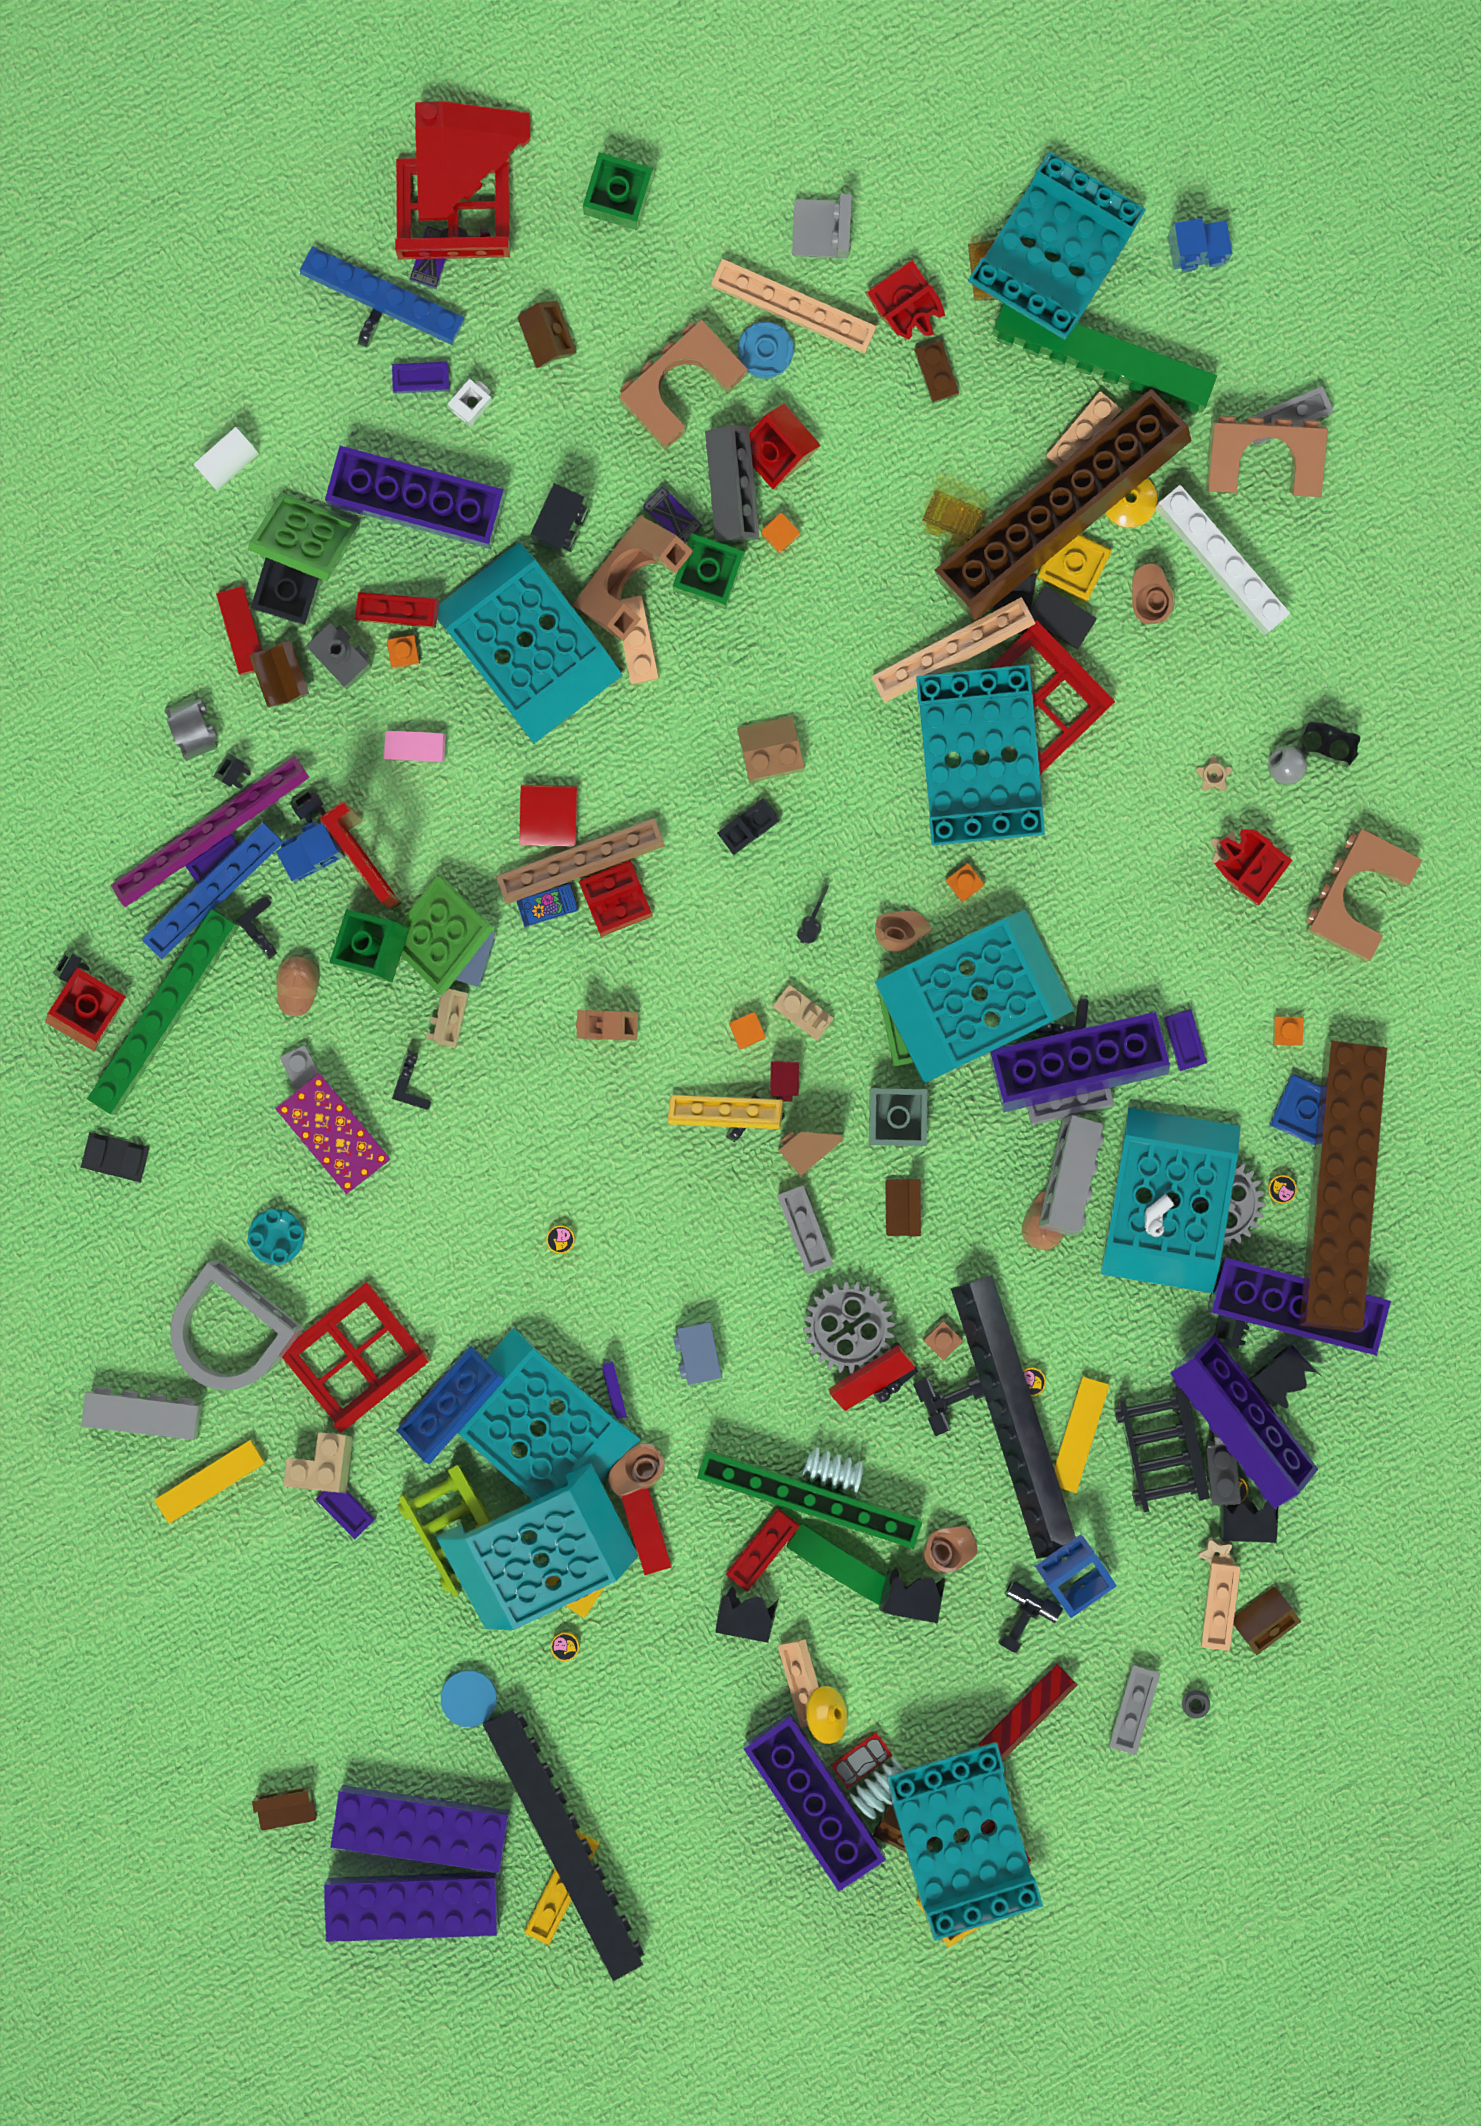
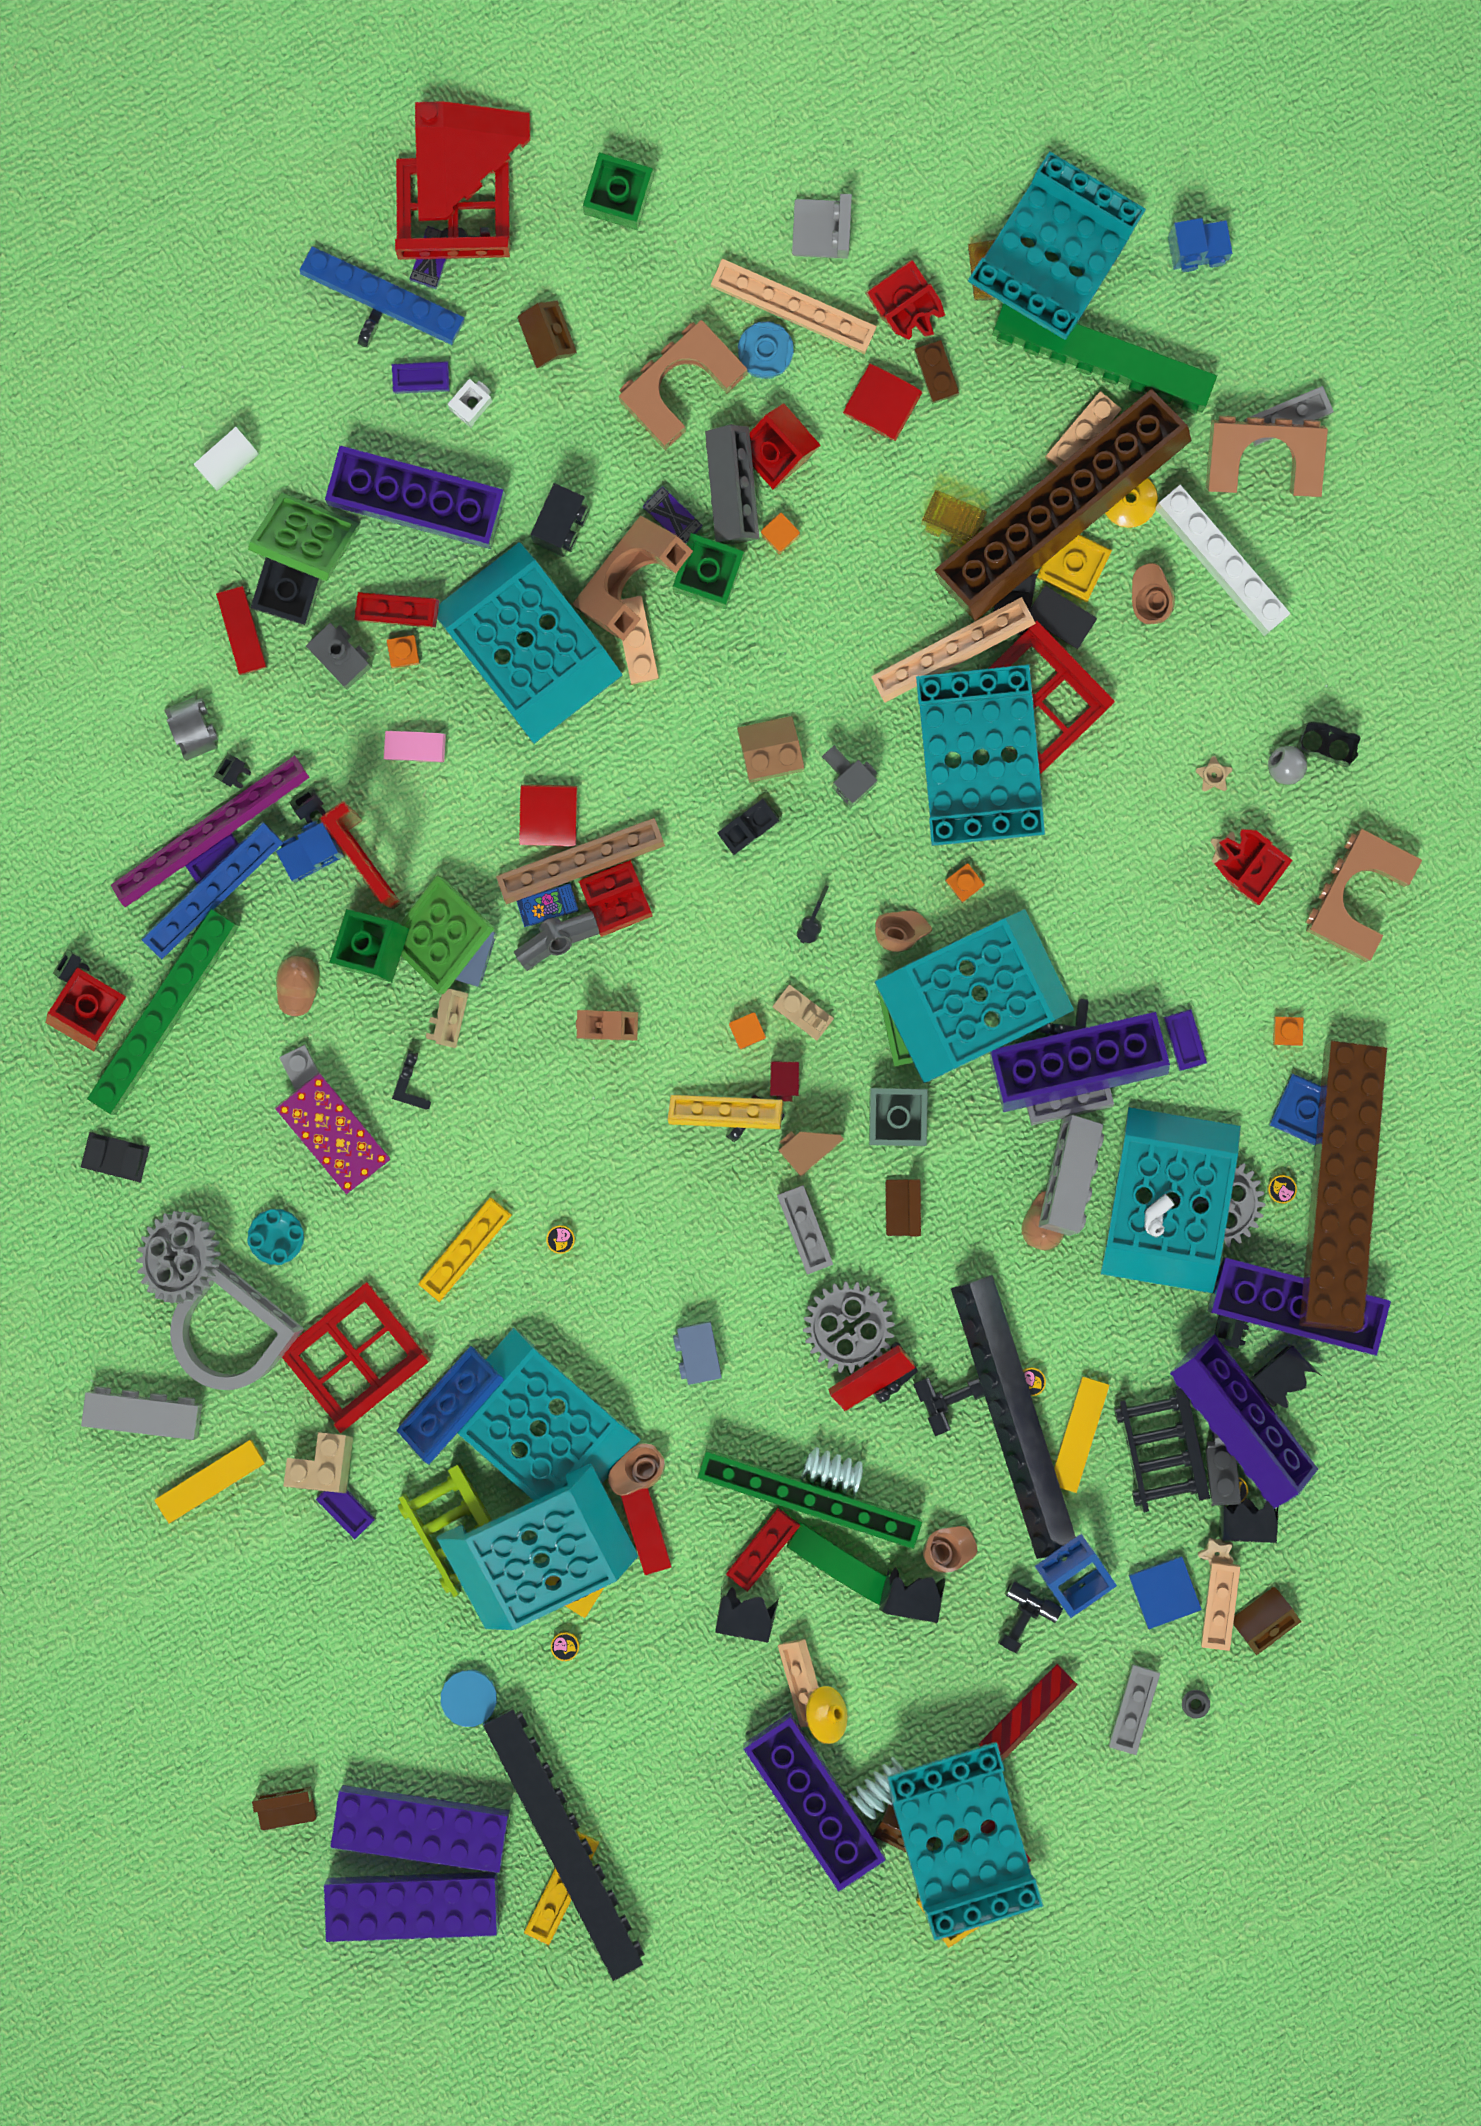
black piece [236,897,277,960] -> none
reddish brown panel [250,640,309,708] -> none
dark purple tile [601,1361,627,1420] -> none
tile [830,1731,893,1789] -> none
nougat plate [923,1321,963,1361] -> none
none -> light grey gear [136,1211,221,1304]
none -> yellow tile [418,1197,512,1302]
none -> dark grey piece [514,911,599,971]
none -> dark grey brick [822,745,878,808]
none -> red slope [843,364,923,442]
none -> blue tile [1128,1556,1202,1629]

